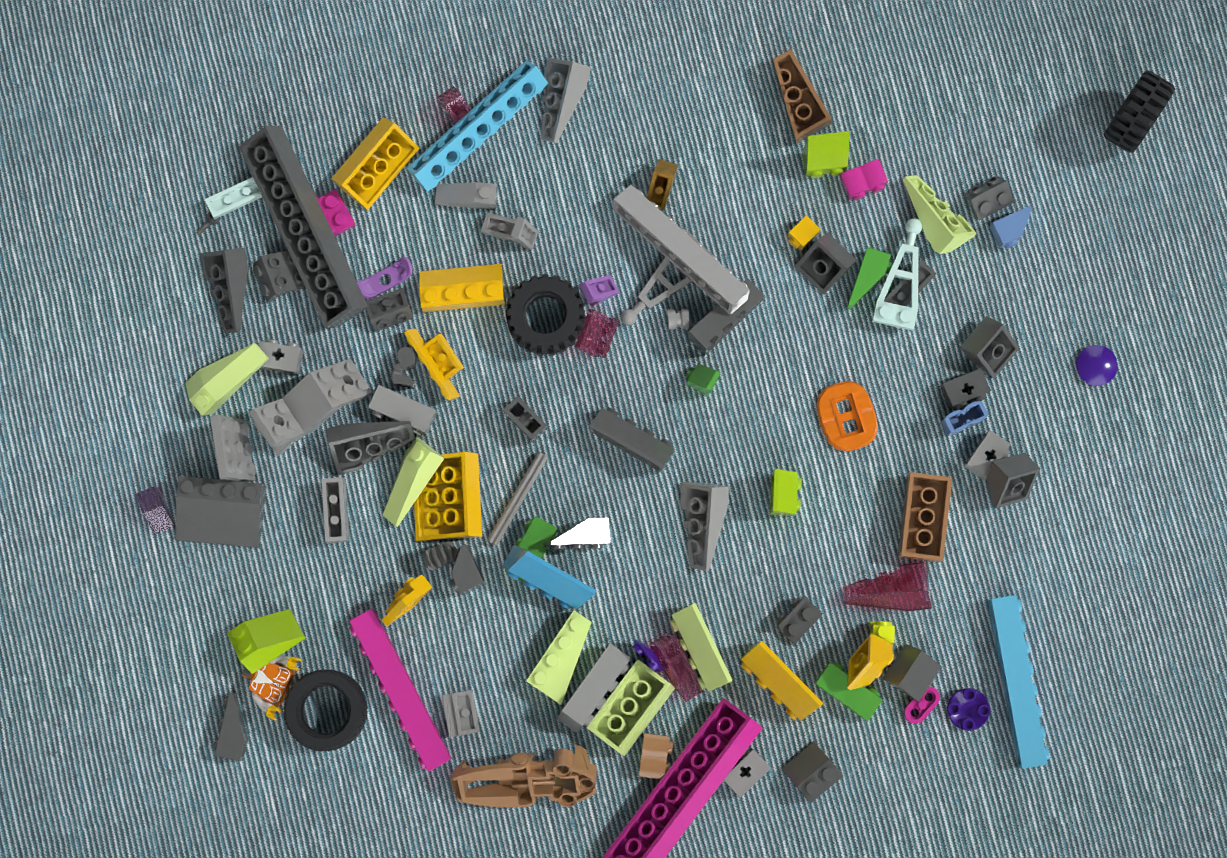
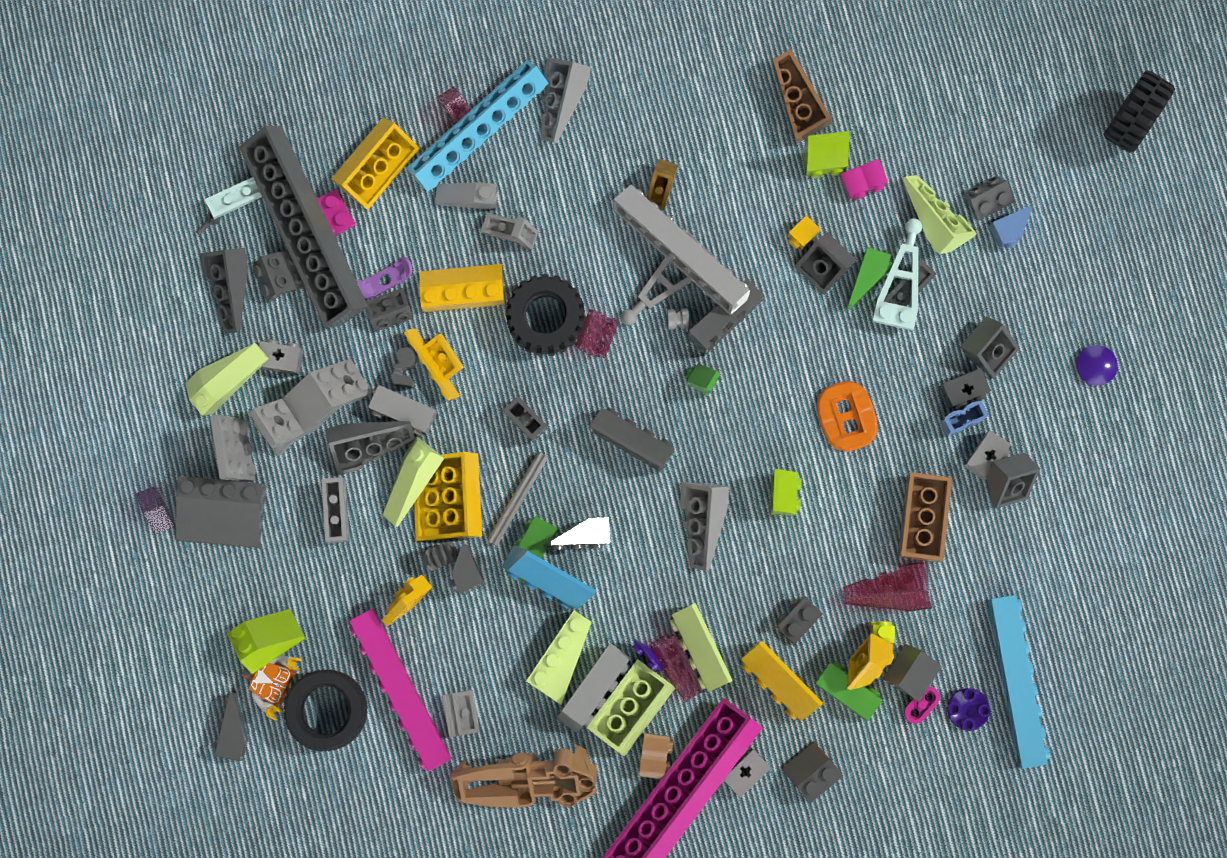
medium lavender slope [579,275,620,307] -> none

